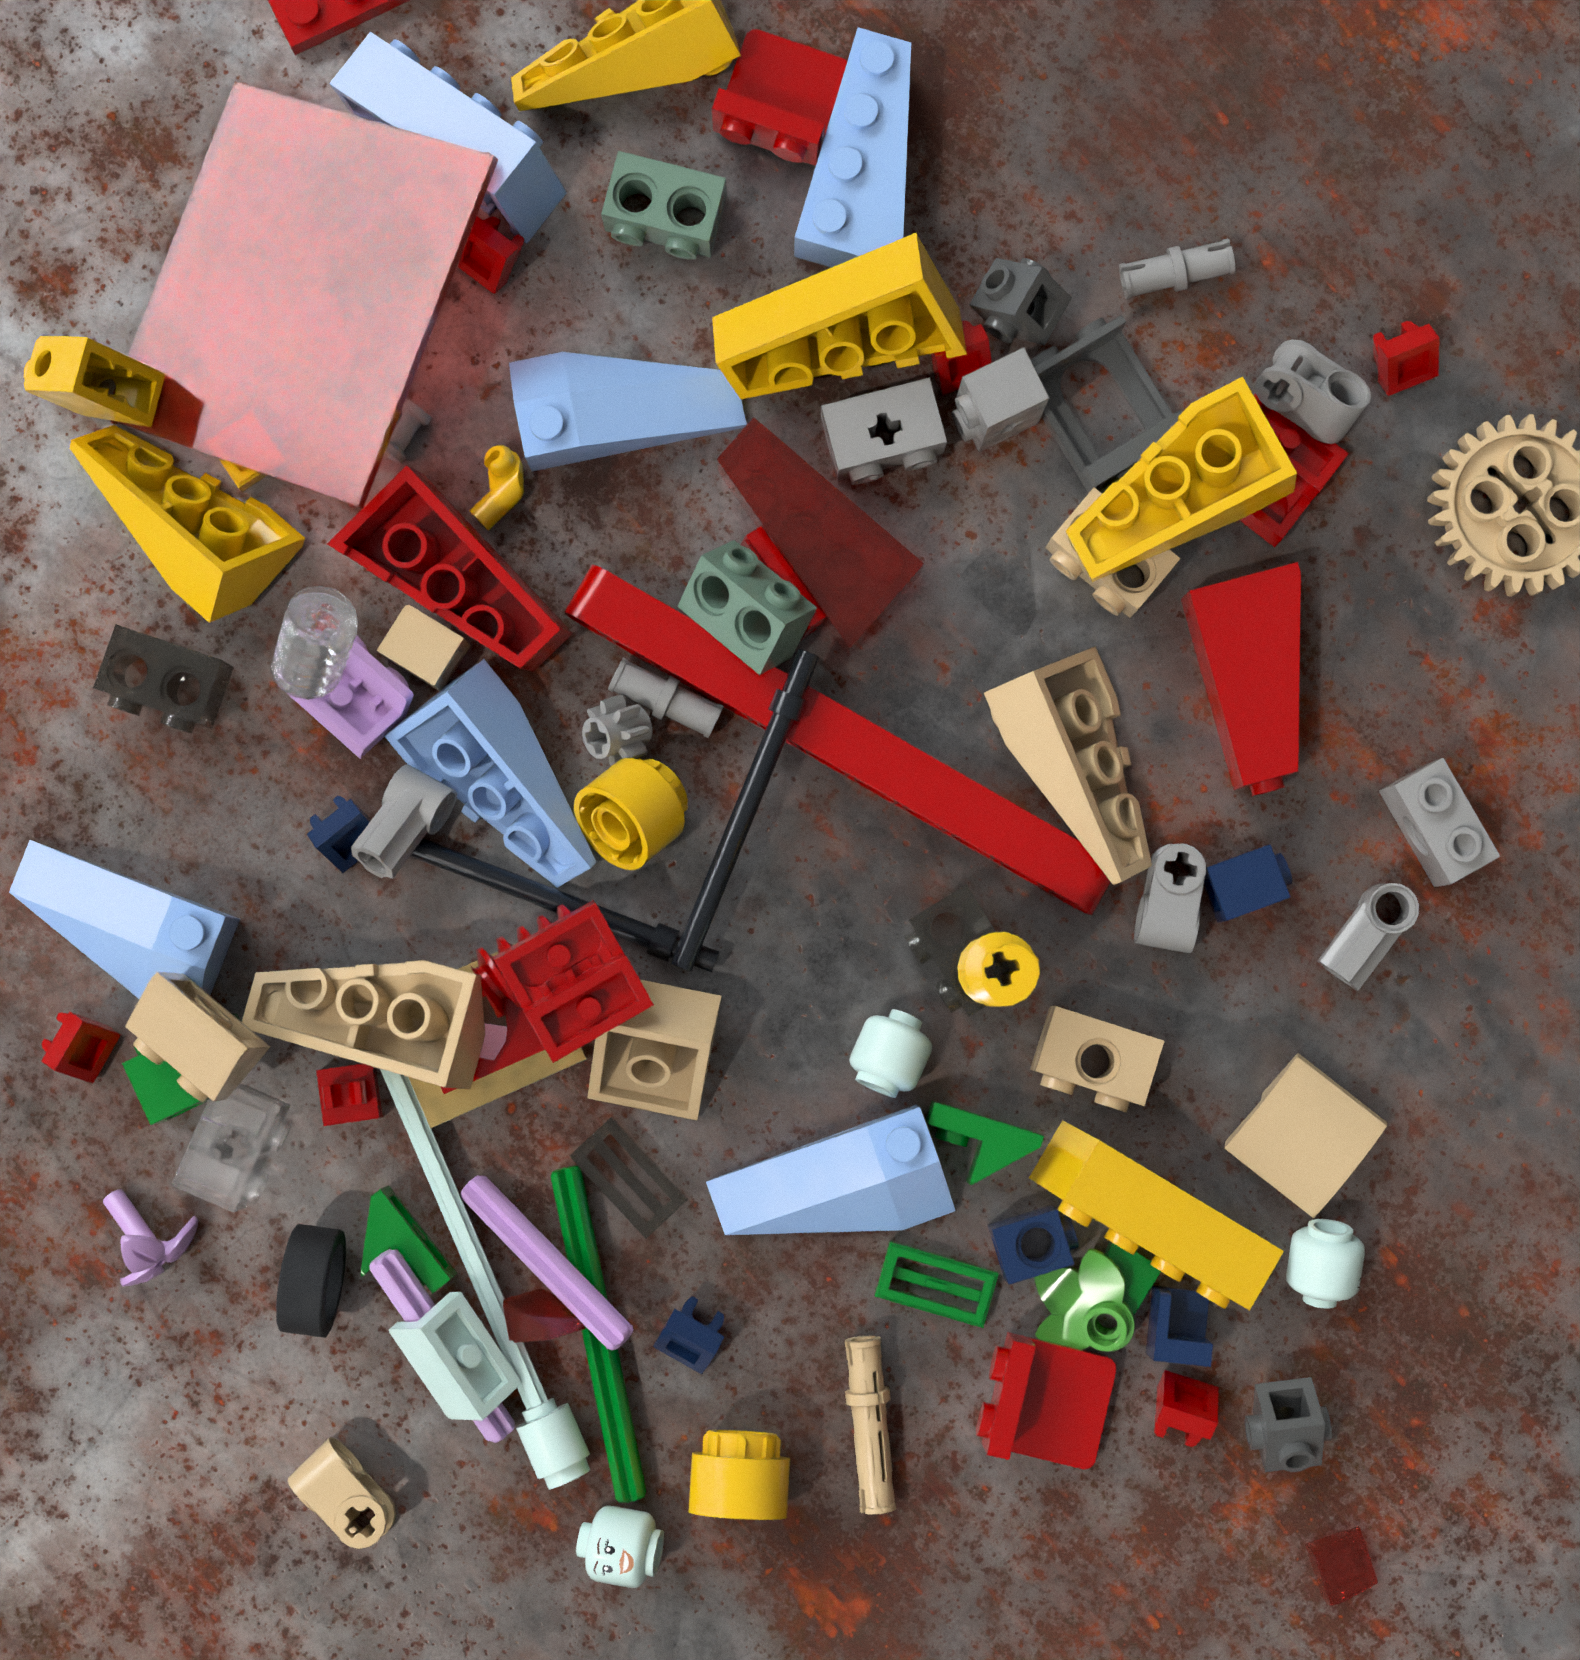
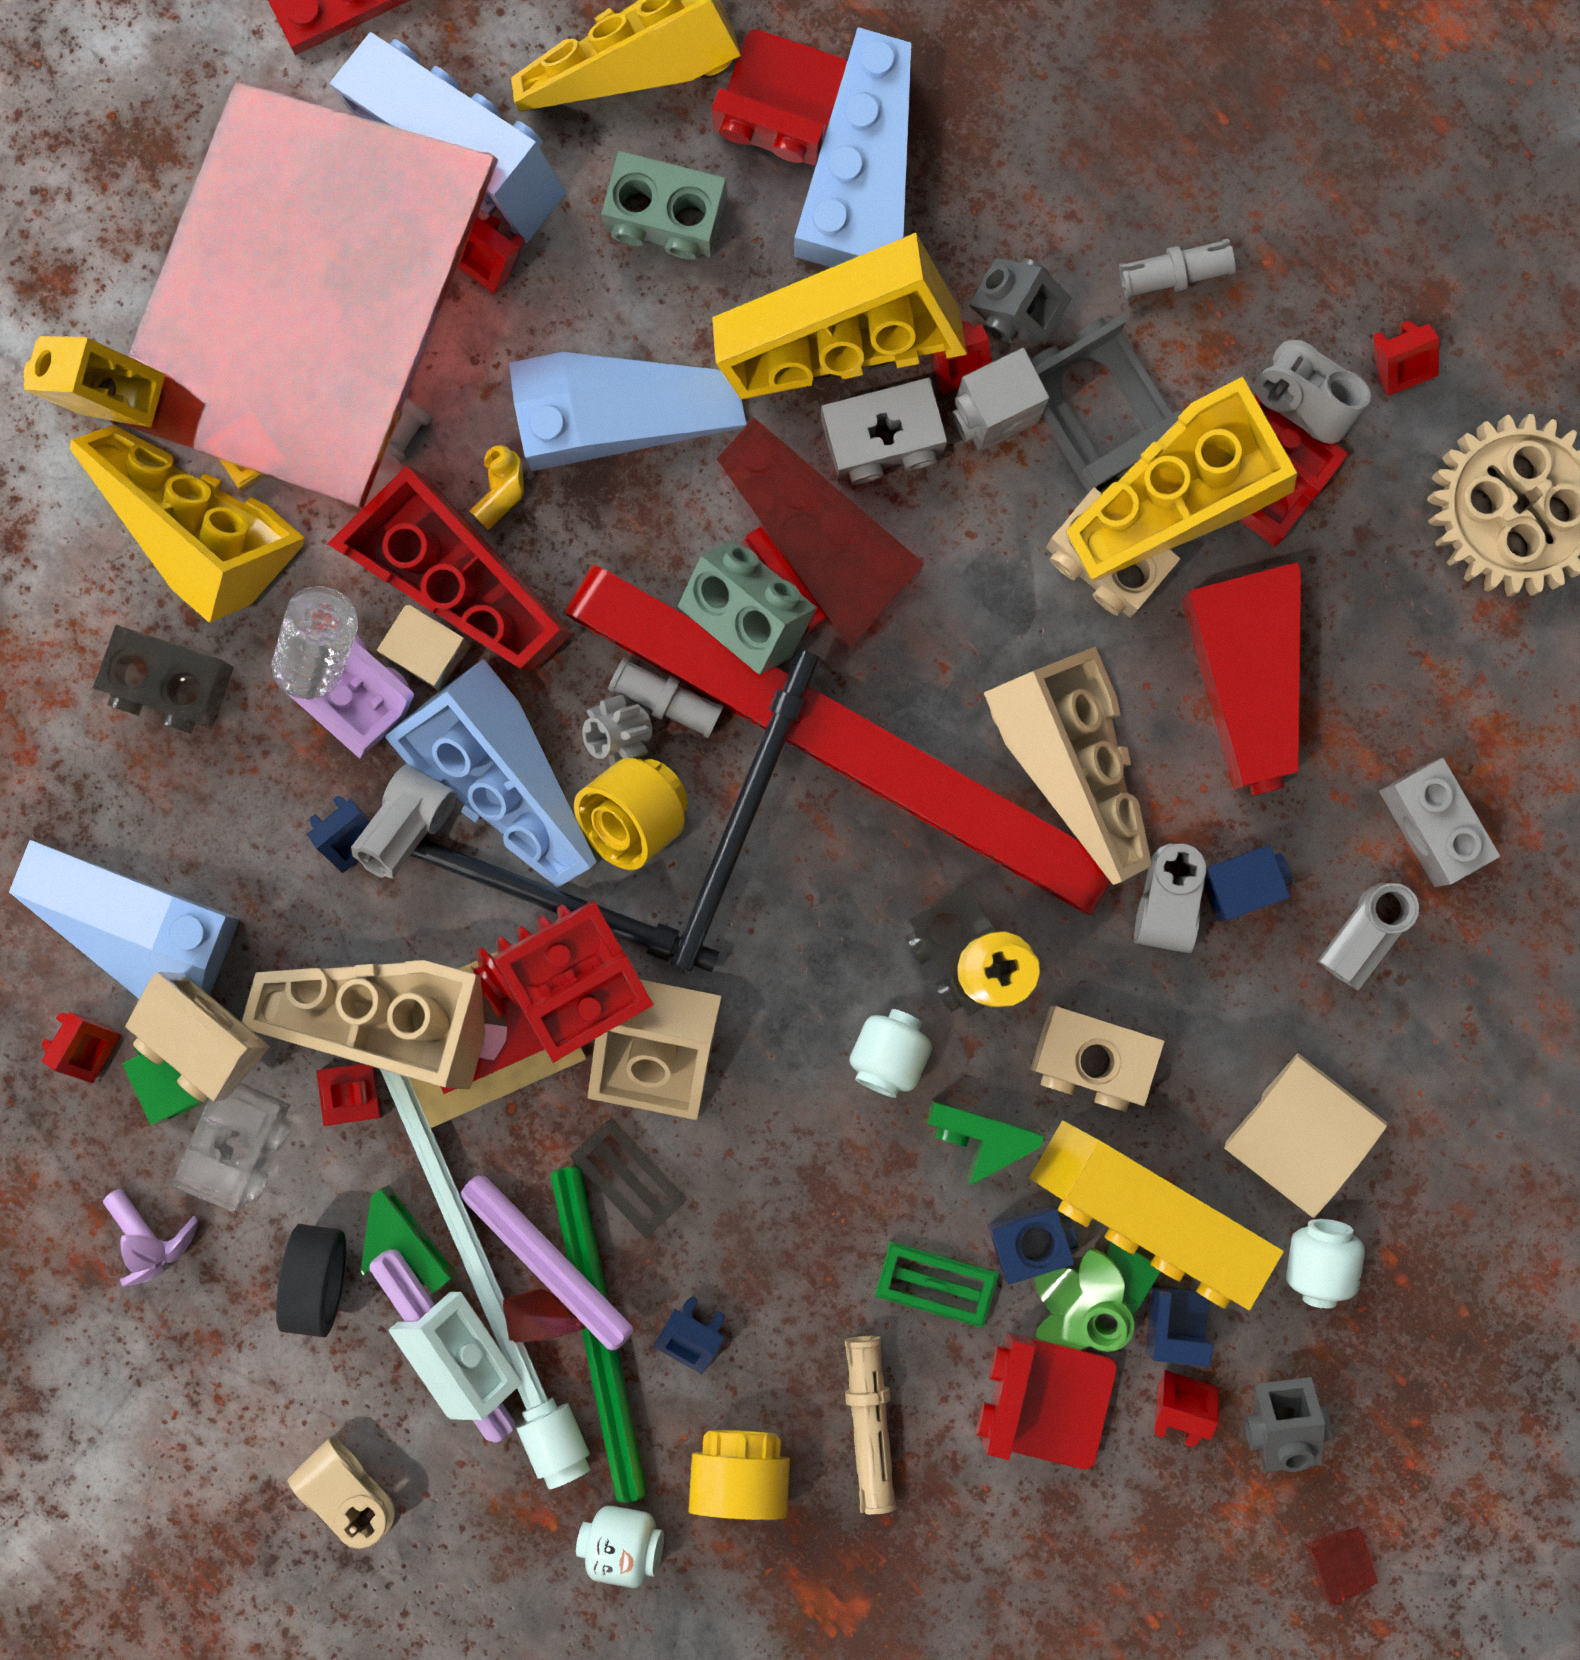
light blue wedge [706,1104,956,1235] -> none

